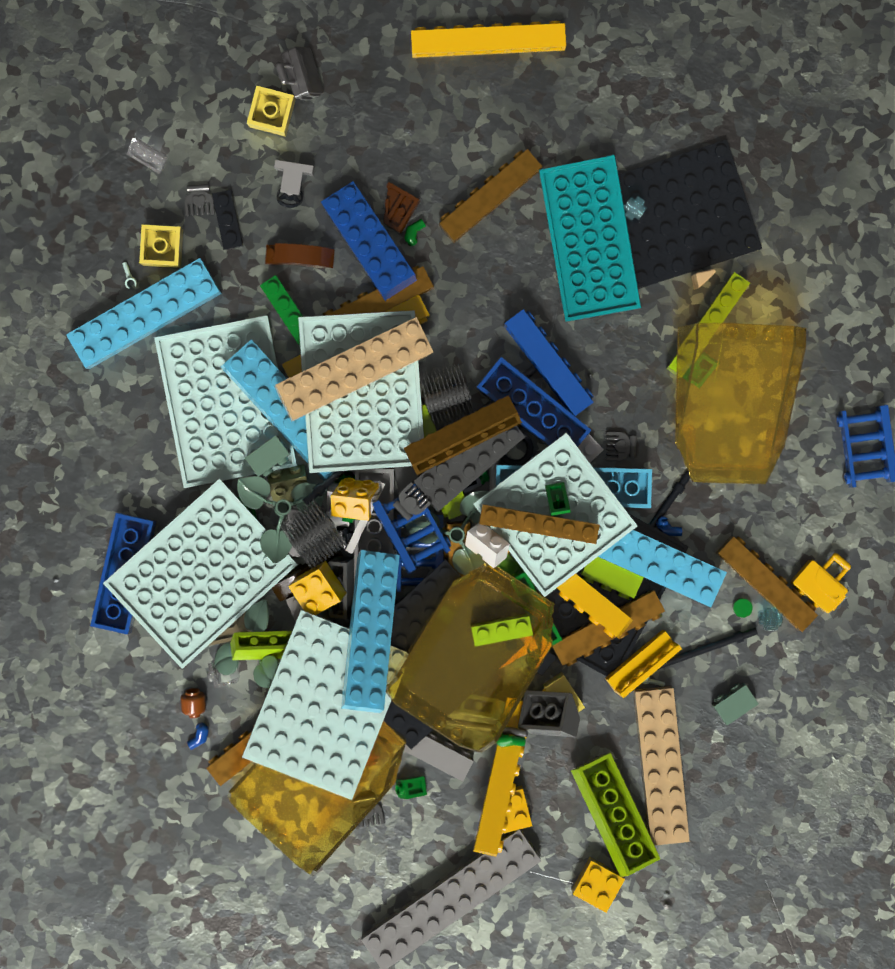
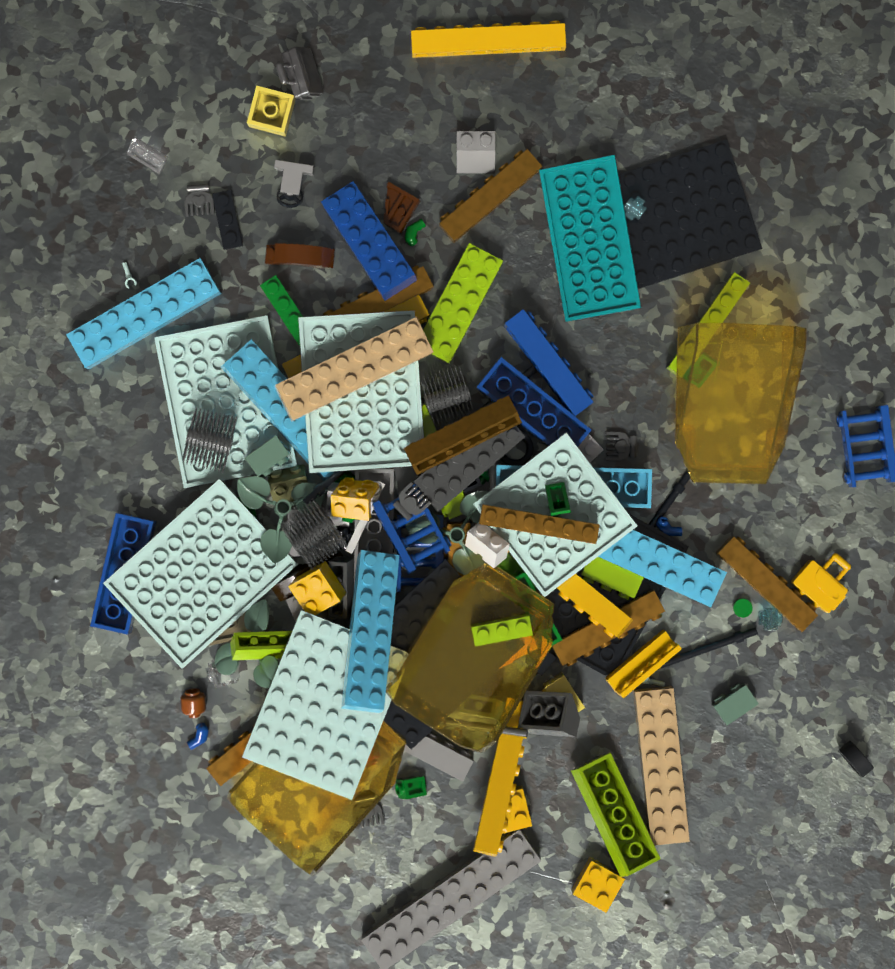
light yellow brick [139,225,183,268] -> none
green arm [496,733,526,747] -> none
tan slope [691,269,715,290] -> none
none -> dark grey piece [182,407,237,473]
none -> lime brick [423,243,503,364]
none -> light grey slope [457,131,495,173]
none -> black tyre [838,741,874,778]

